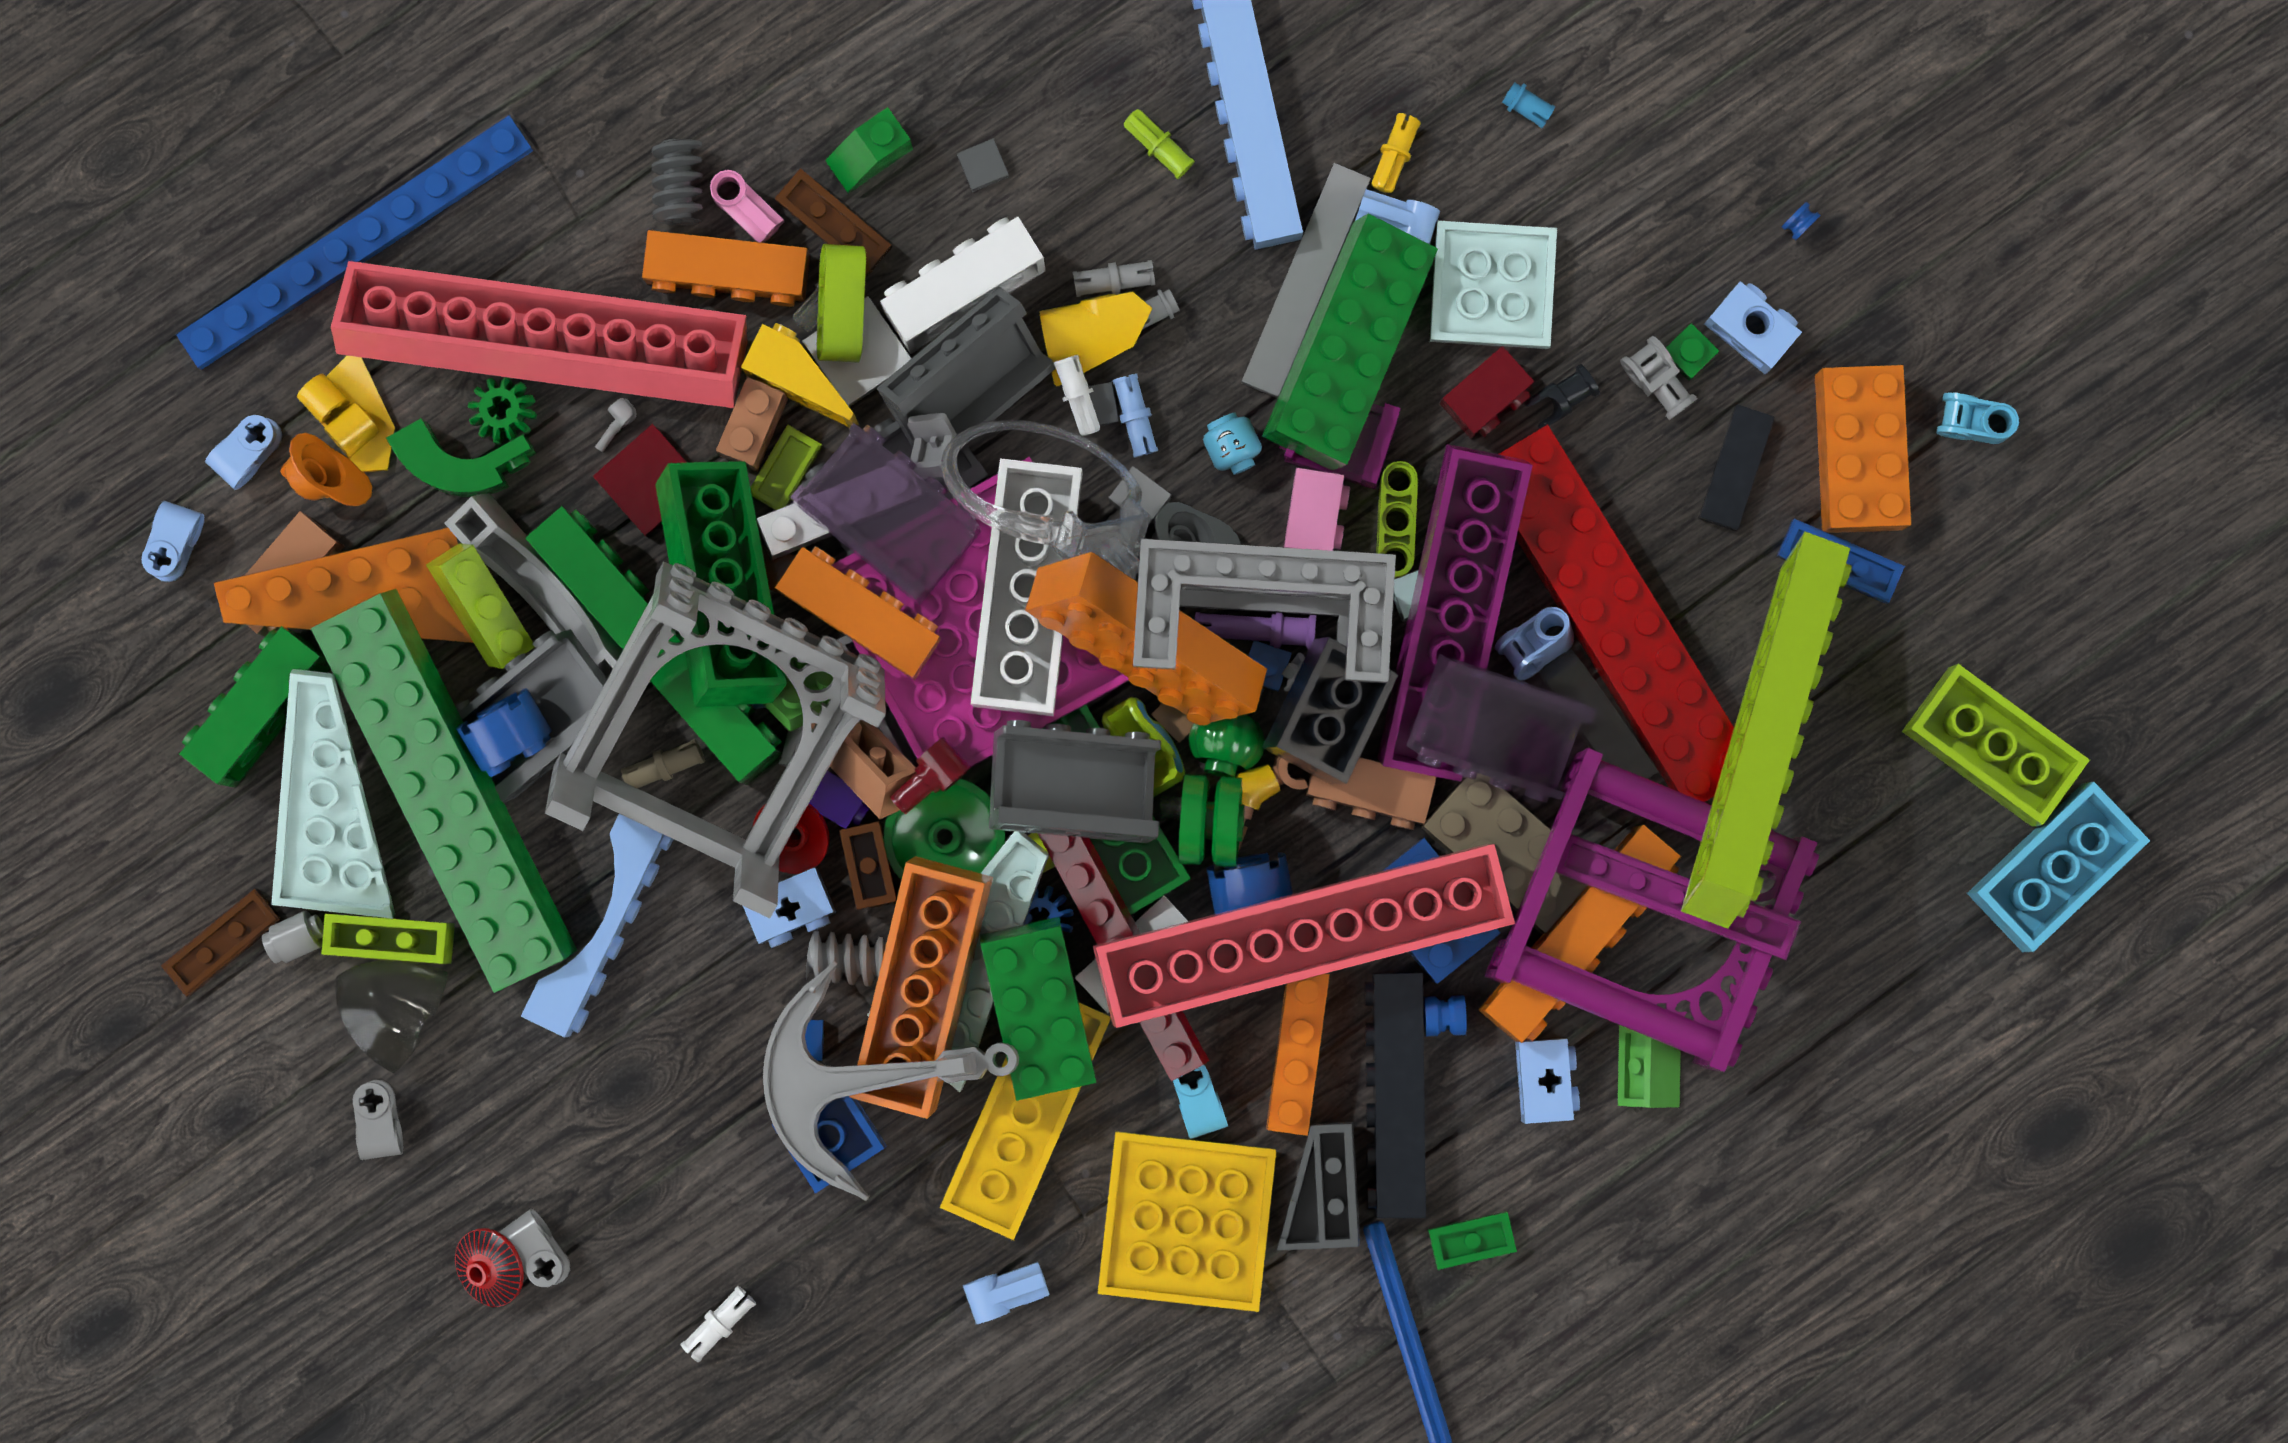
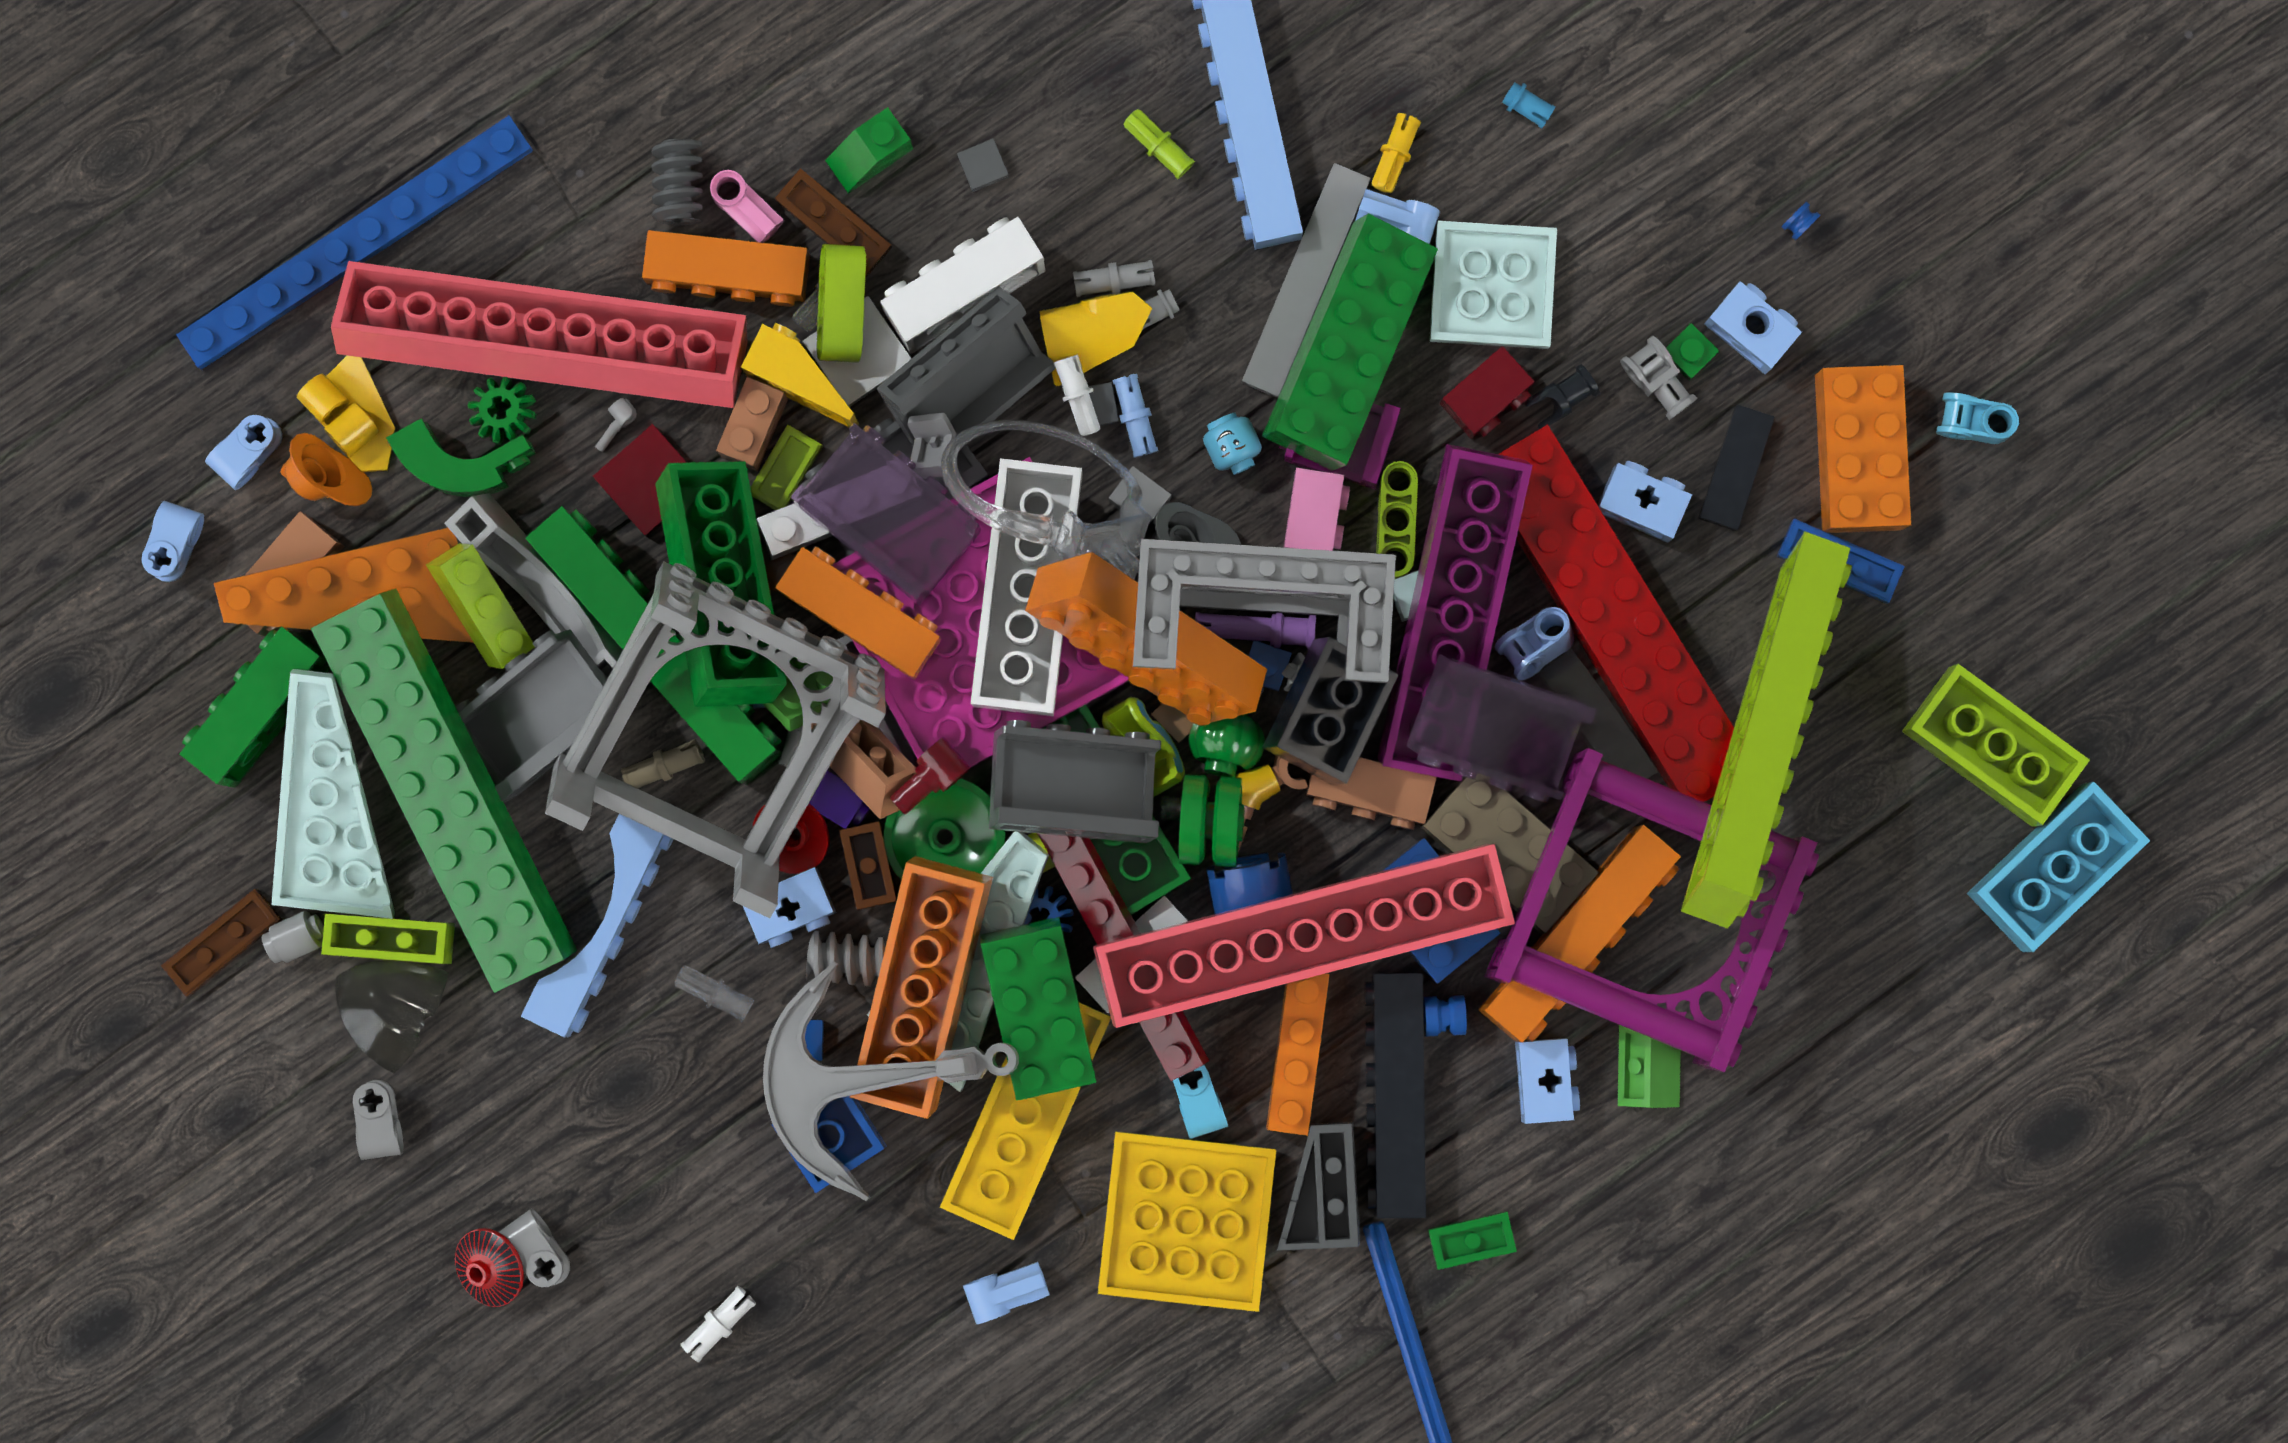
blue brick [456,688,552,777] -> none
magenta tile [1555,834,1801,961] -> none
none -> clear axle [674,966,755,1022]
none -> light blue brick [1598,461,1692,543]

